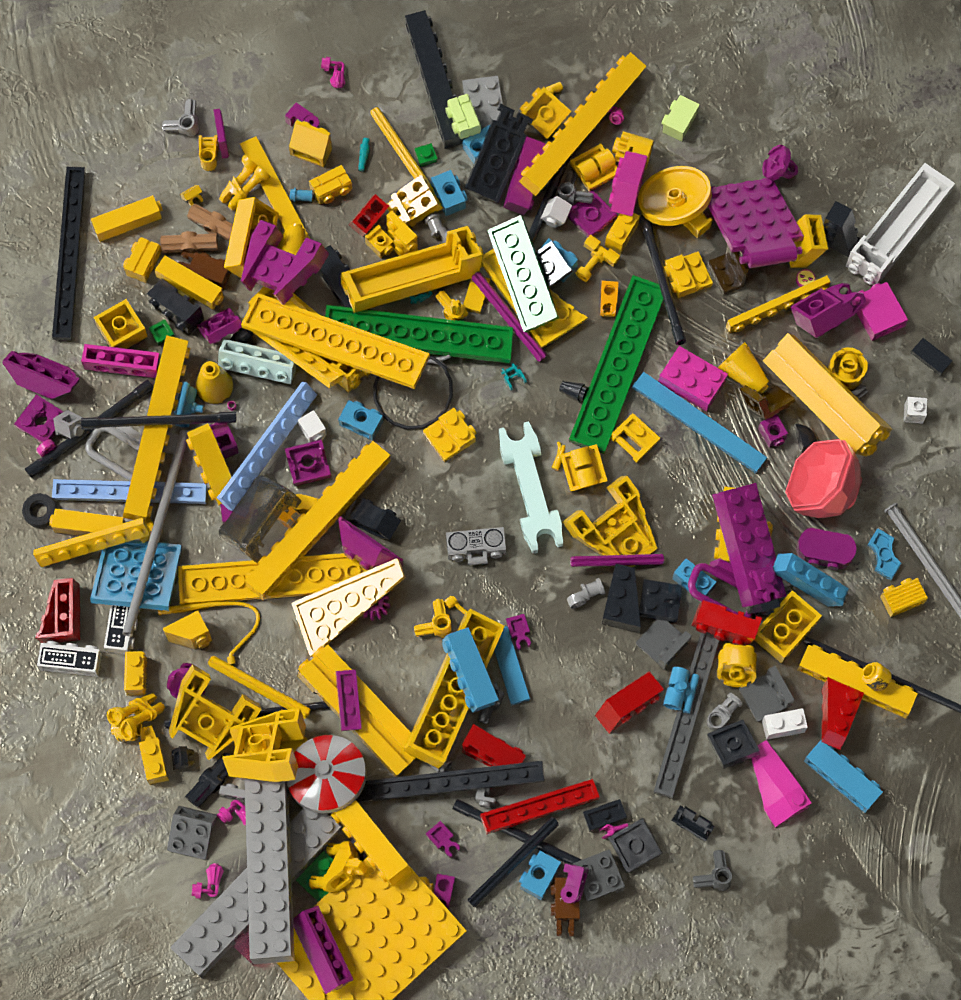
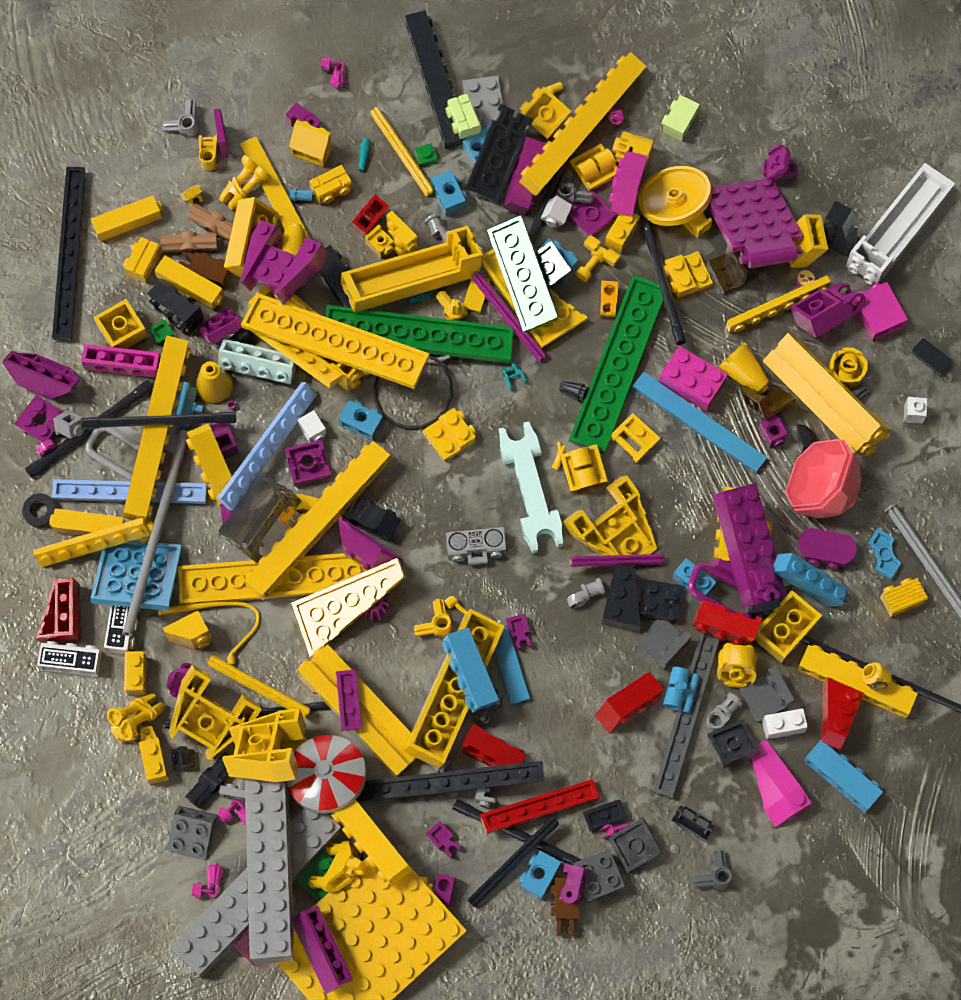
hips [387,175,443,227] -> none

